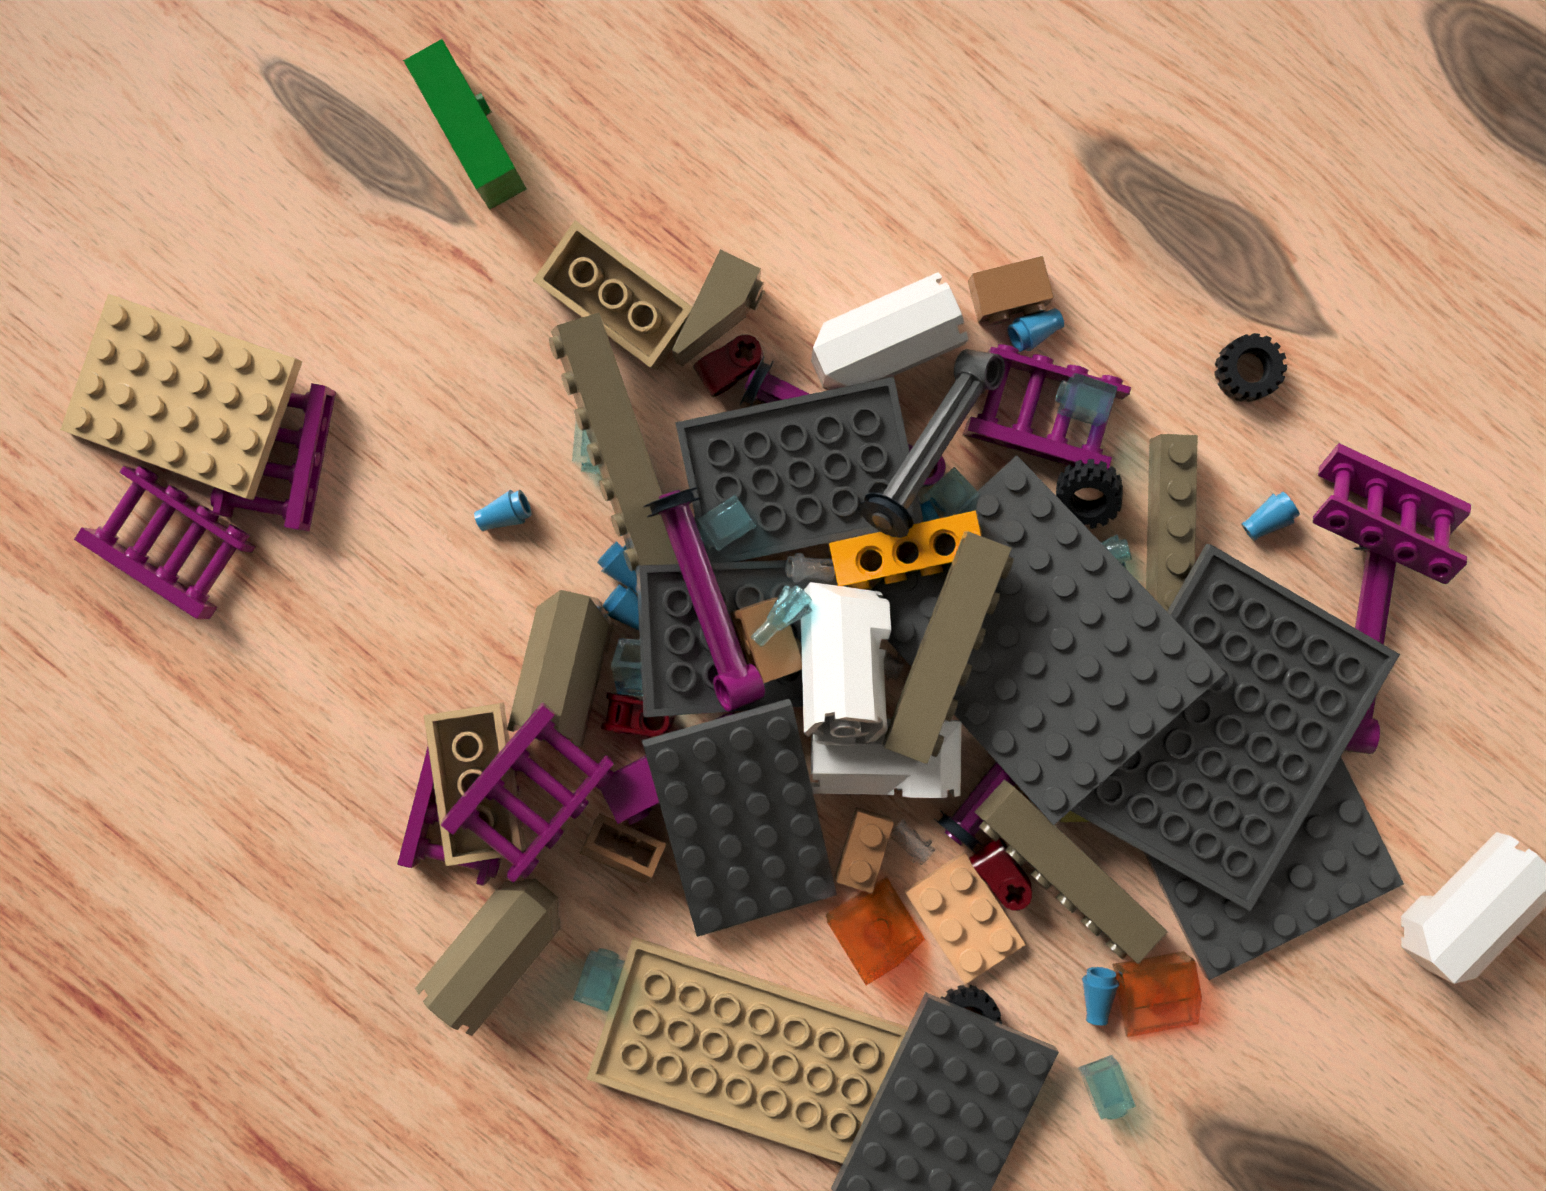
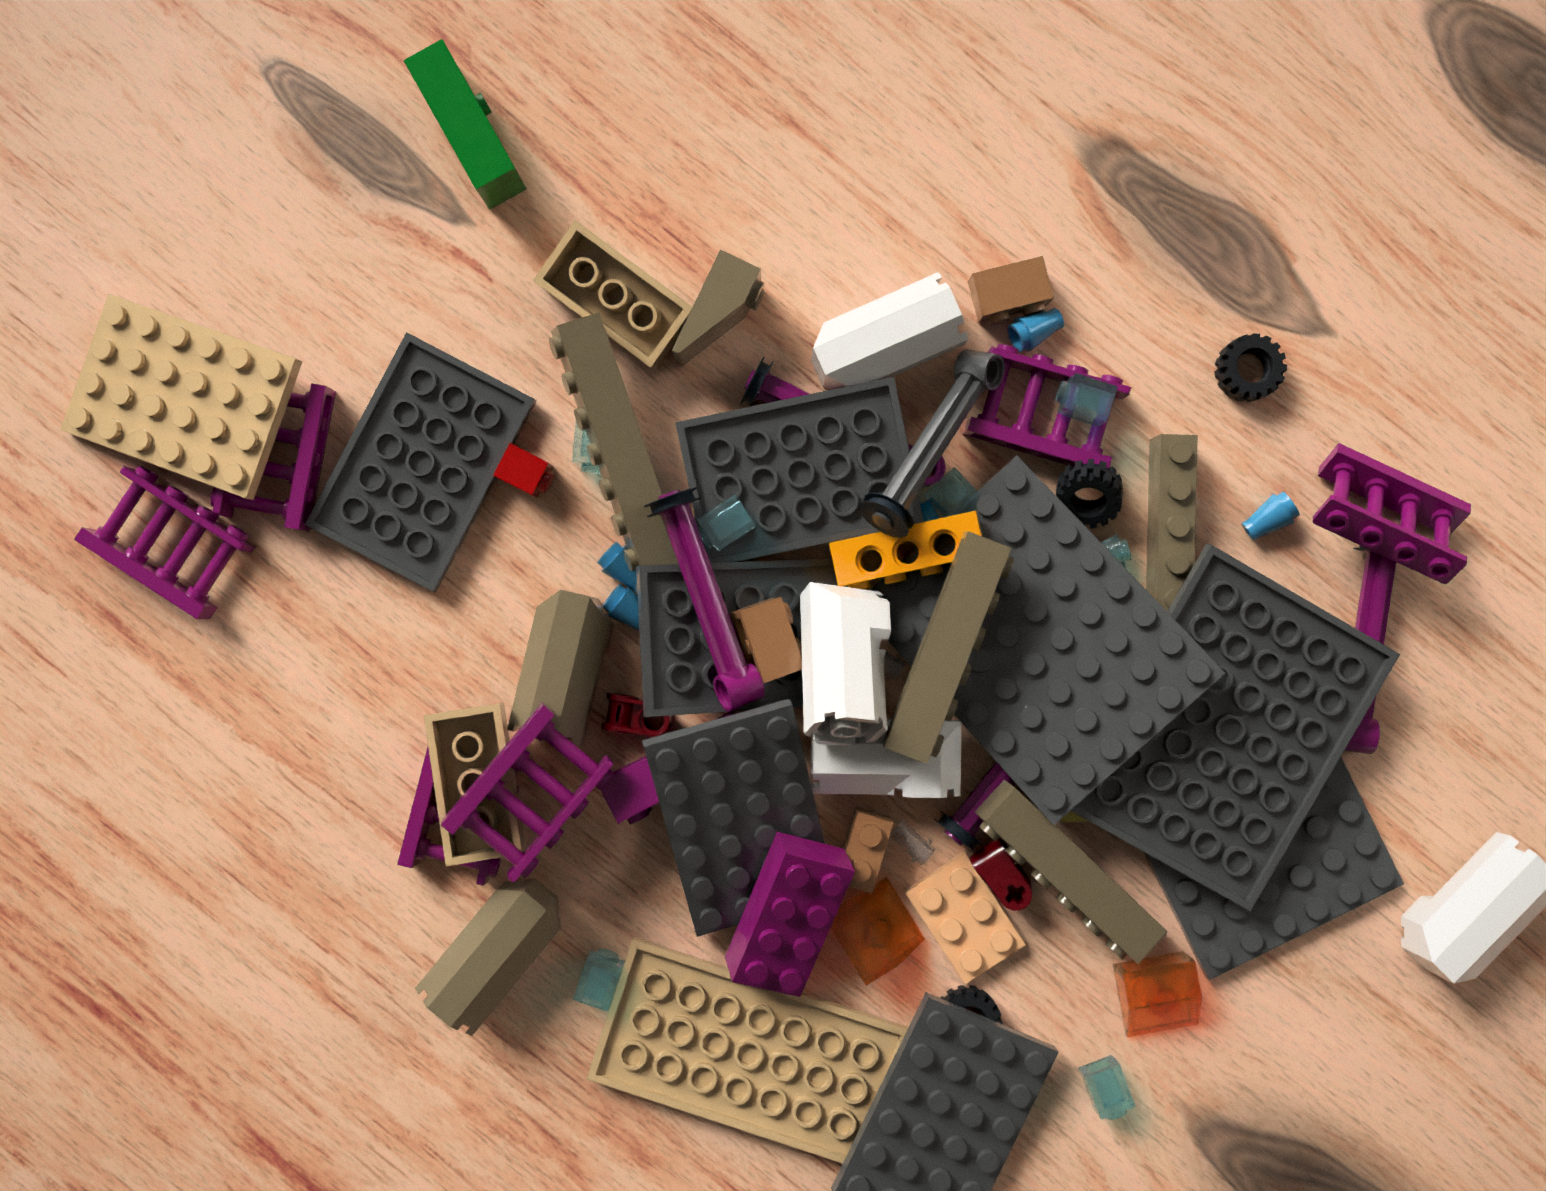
dark azure cone [474,490,532,532] -> none
medium nougat brick [580,813,666,883] -> none
clear light blue brick [611,638,643,696] -> none
dark red piece [693,334,763,397] -> none
clear light blue cone [751,585,813,648] -> none
clear pin [785,553,835,582] -> none
dark azure cone [1082,967,1119,1026] -> none
none -> dark grey plate [305,332,537,592]
none -> red brick [493,443,555,498]
none -> magenta brick [725,832,855,997]

